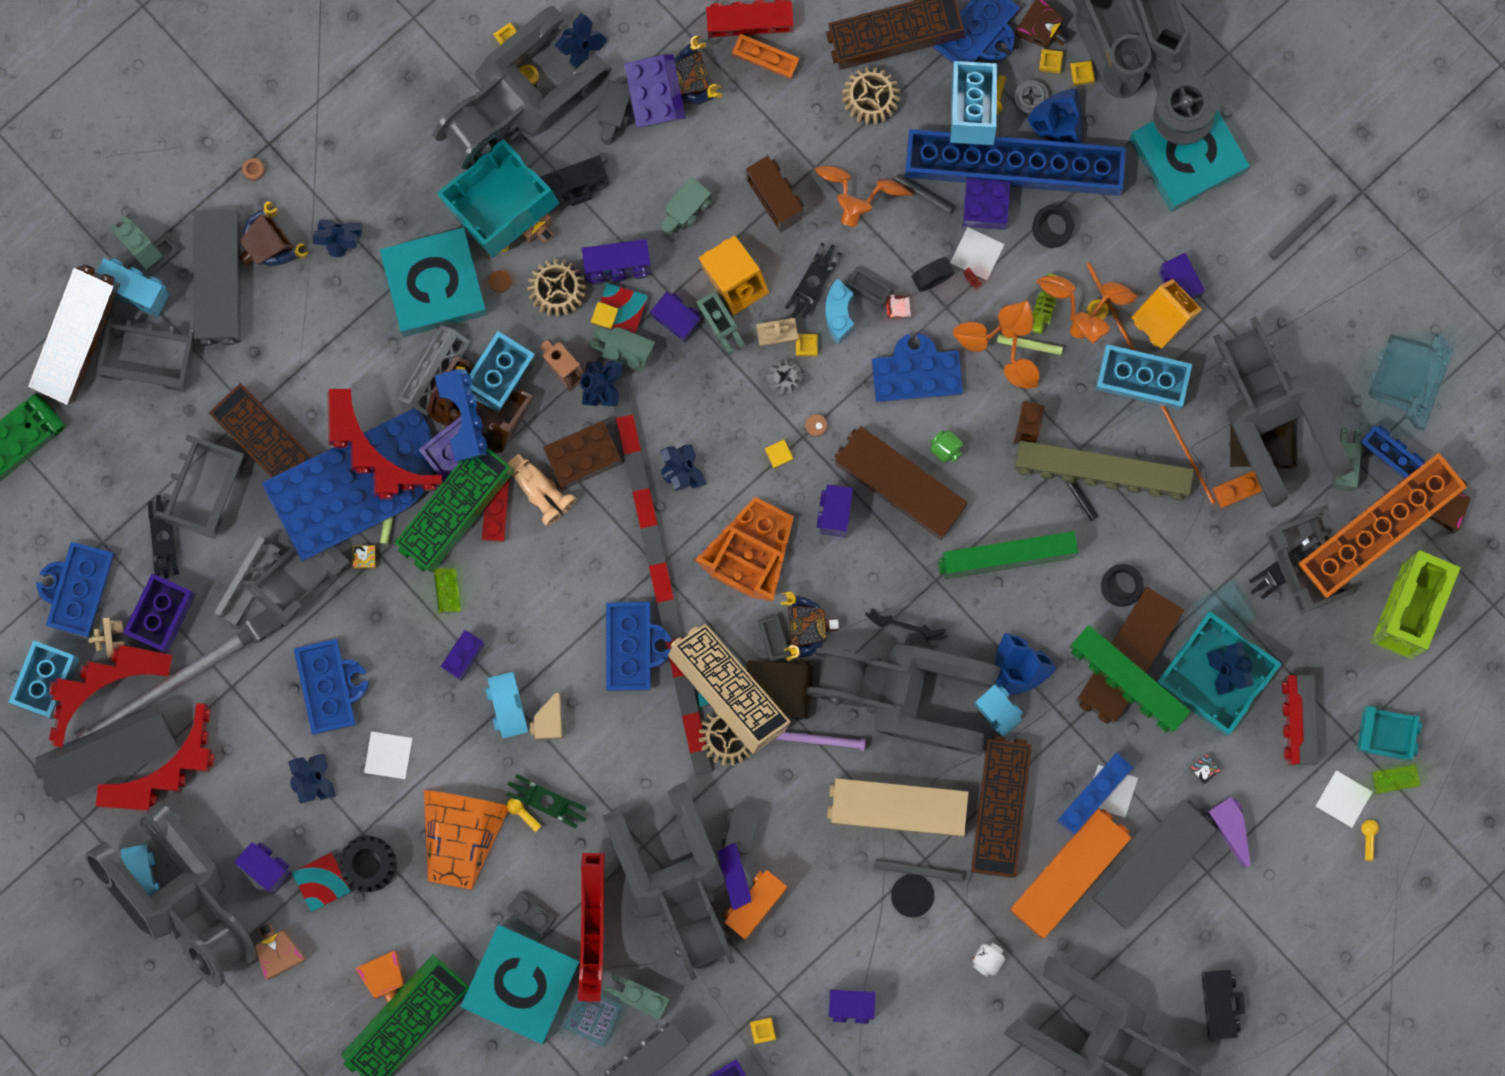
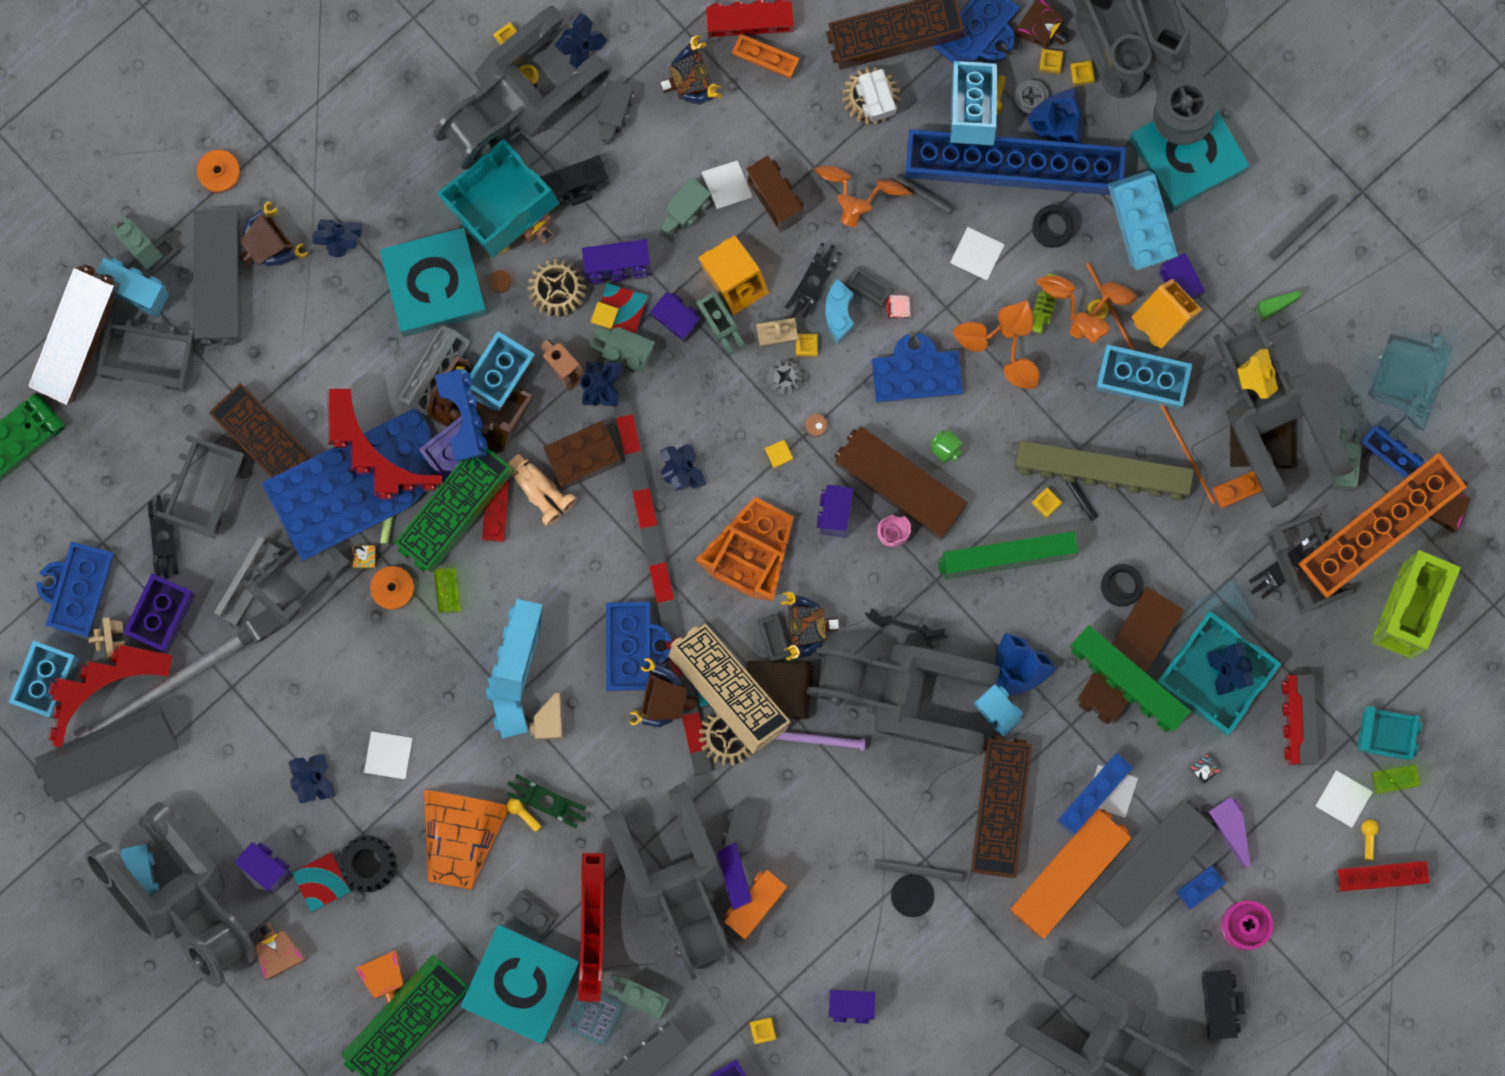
red arch [95,703,215,811] -> none
nougat tile [242,158,265,181] -> none
blue plate [294,639,369,735] -> none
dark purple brick [440,630,485,681] -> none
dark purple brick [624,55,686,128] -> none
tan brick [827,778,968,837] -> none
black tyre [911,257,955,292] -> none
dark purple brick [962,178,1010,230] -> none
clear red tile [963,267,982,291] -> none
white head [972,942,1005,977] -> none
yellowish green bar [997,334,1063,355] -> none
reddish brown torso [1014,401,1045,443] -> none
none -> orange plate [197,150,240,193]
none -> orange plate [370,566,415,610]
none -> medium azure brick [492,599,543,702]
none -> reddish brown torso [629,658,696,728]
none -> white sticker [701,160,753,209]
none -> white brick [855,69,897,122]
none -> bright pink hair [877,514,911,548]
none -> yellow tile [1031,487,1062,519]
none -> medium azure brick [1108,170,1178,270]
none -> blue plate [1176,866,1226,910]
none -> dark pink wheel [1220,900,1273,951]
none -> yellow brick [1237,349,1278,399]
none -> bright green slope [1256,291,1302,322]
none -> red piece [1334,861,1430,893]

